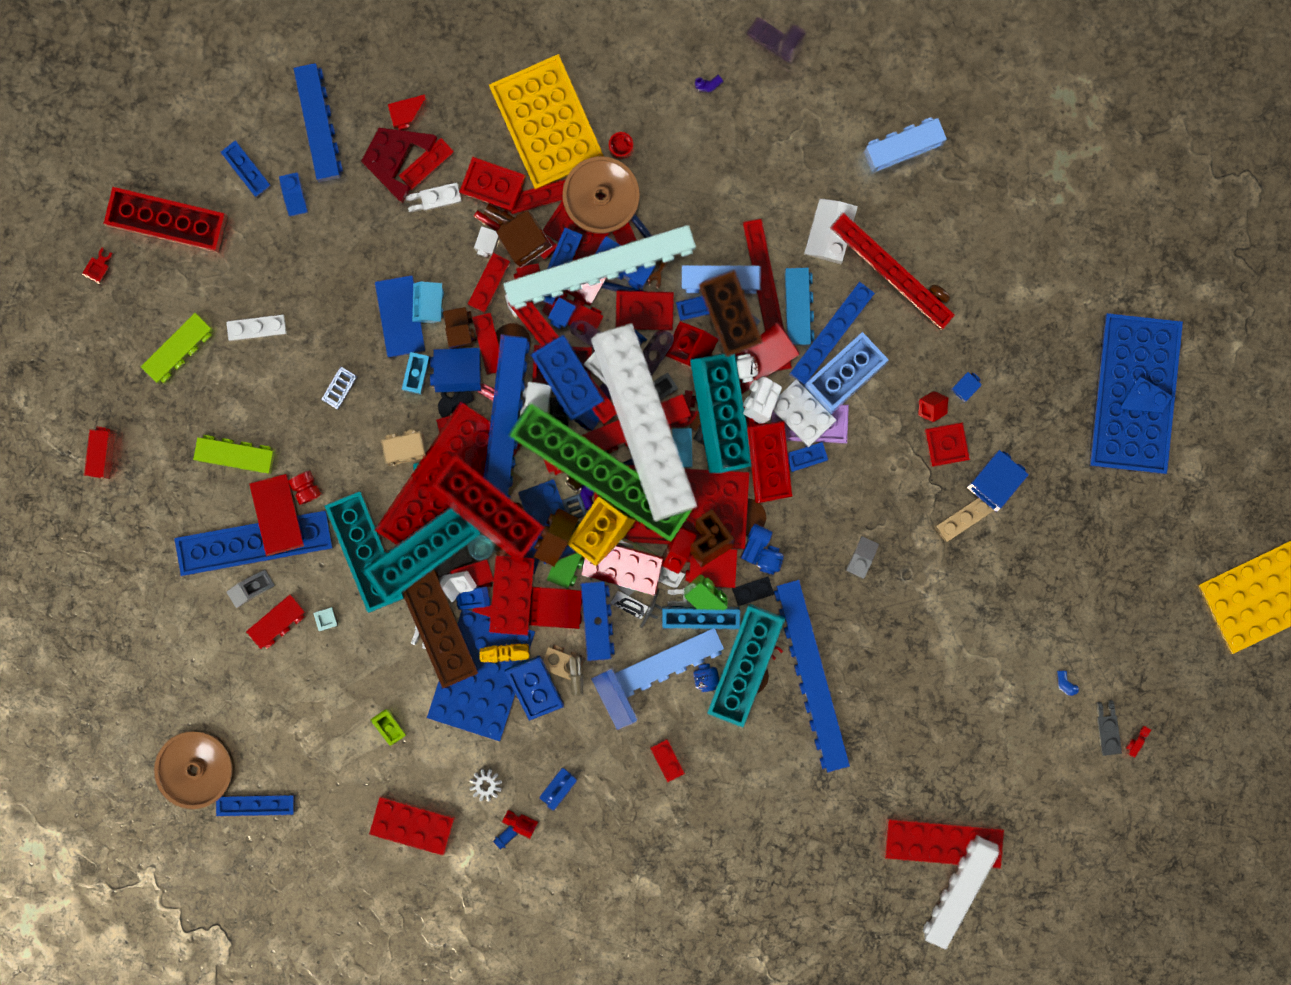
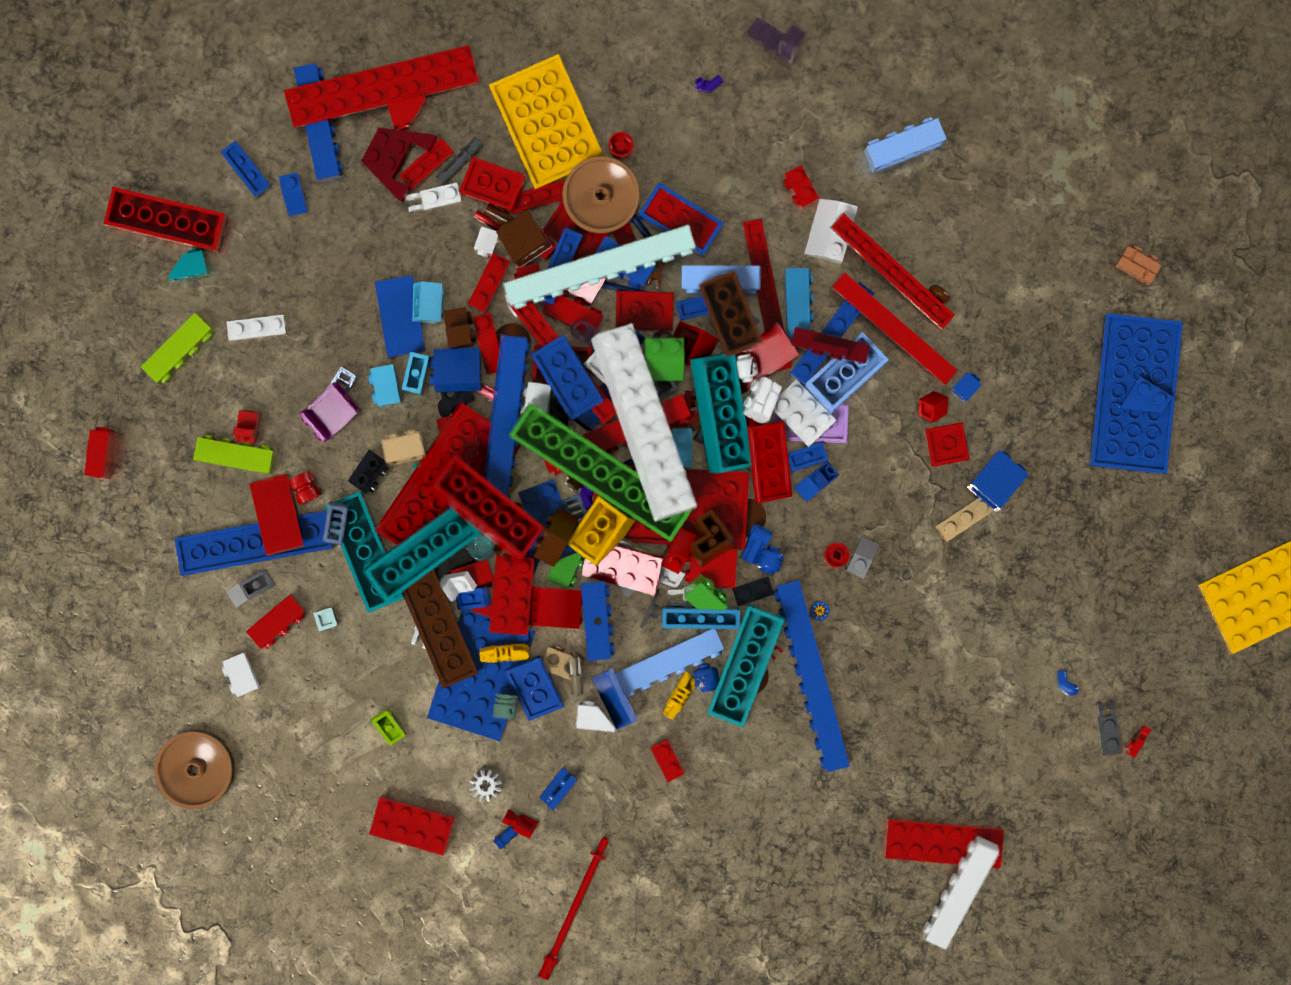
red plate [82,247,113,284] -> none
blue plate [216,795,294,816] -> none
blue brick [548,298,576,329] -> none
sticker [611,591,648,619] -> none
none -> teal slope [168,248,209,282]
none -> white brick [221,652,261,697]
none -> red brick [233,409,261,444]
none -> red plate [284,45,479,129]
none -> panel [299,382,362,442]
none -> sand blue slope [323,501,349,545]
none -> black brick [348,450,390,495]
none -> medium azure brick [368,364,402,407]
none -> dark grey pin [435,136,483,185]
none -> sand green piece [493,693,518,719]
none -> red bar [538,837,608,981]
none -> white slope [576,701,615,732]
none -> red brick [638,182,724,257]
none -> bright green slope [644,338,684,382]
none -> yellow hinge [662,671,696,720]
none -> red brick [782,165,819,210]
none -> dark red bracket [791,327,870,364]
none -> blue slope [795,461,839,502]
none -> tile [810,601,829,621]
none -> red wheel [823,543,850,568]
none -> red tile [831,272,958,385]
none -> nougat brick [1115,245,1162,285]

